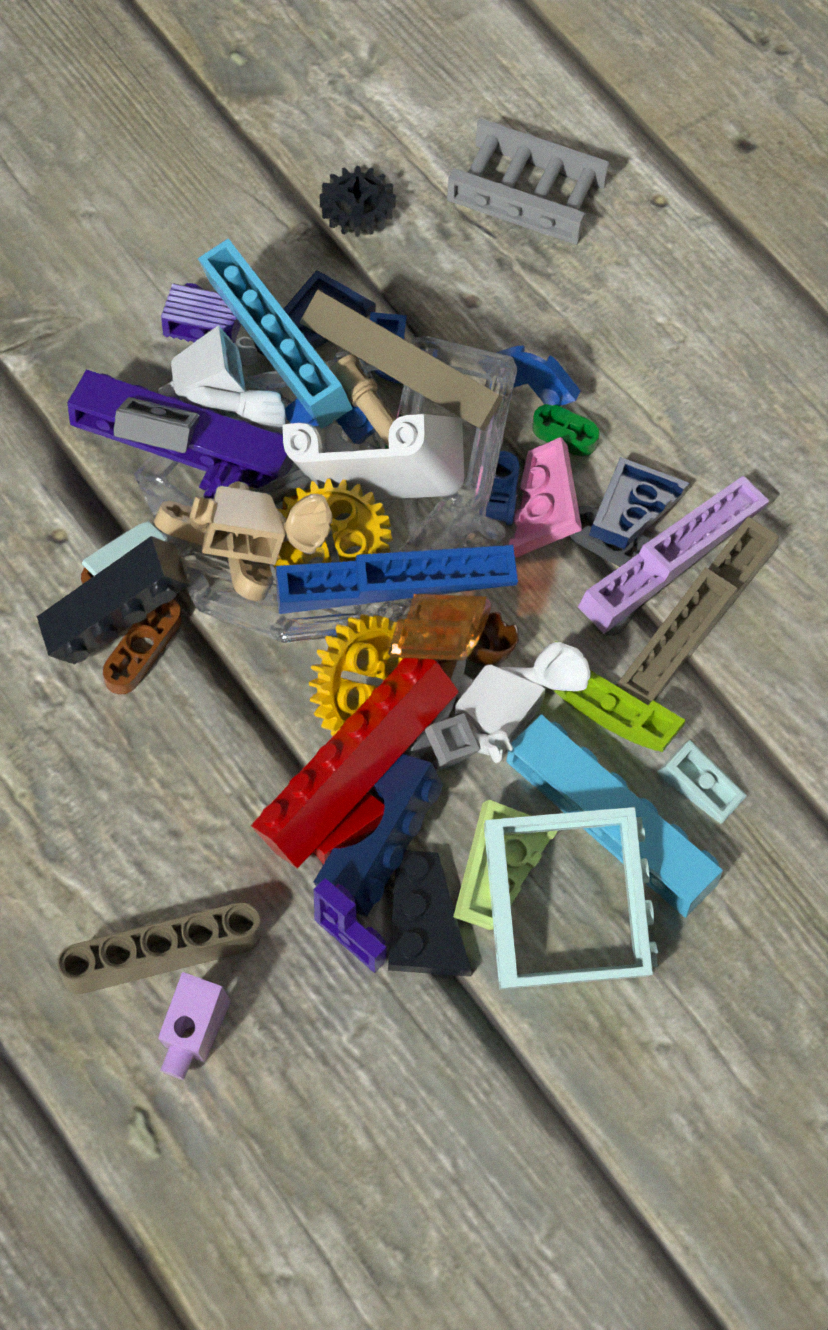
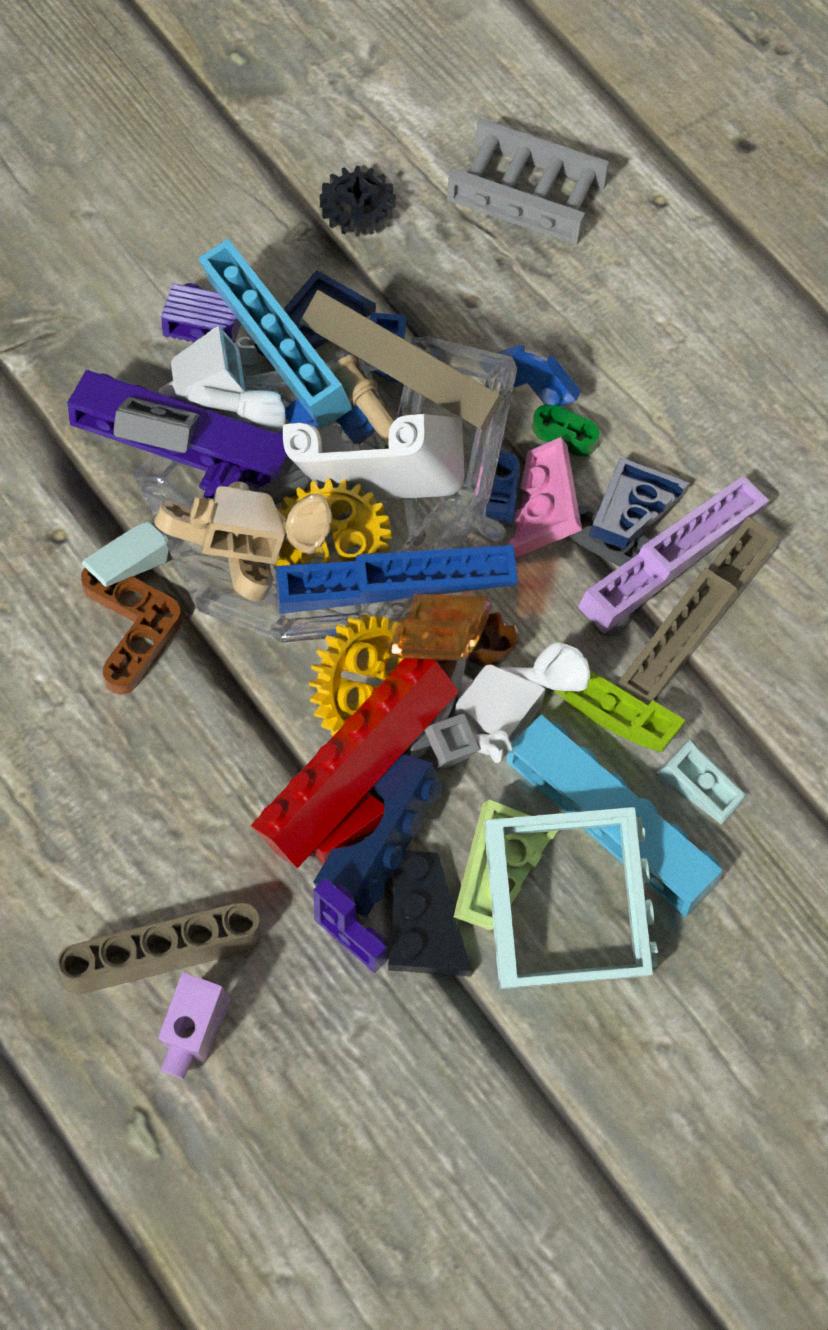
black brick [36,536,189,664] -> none

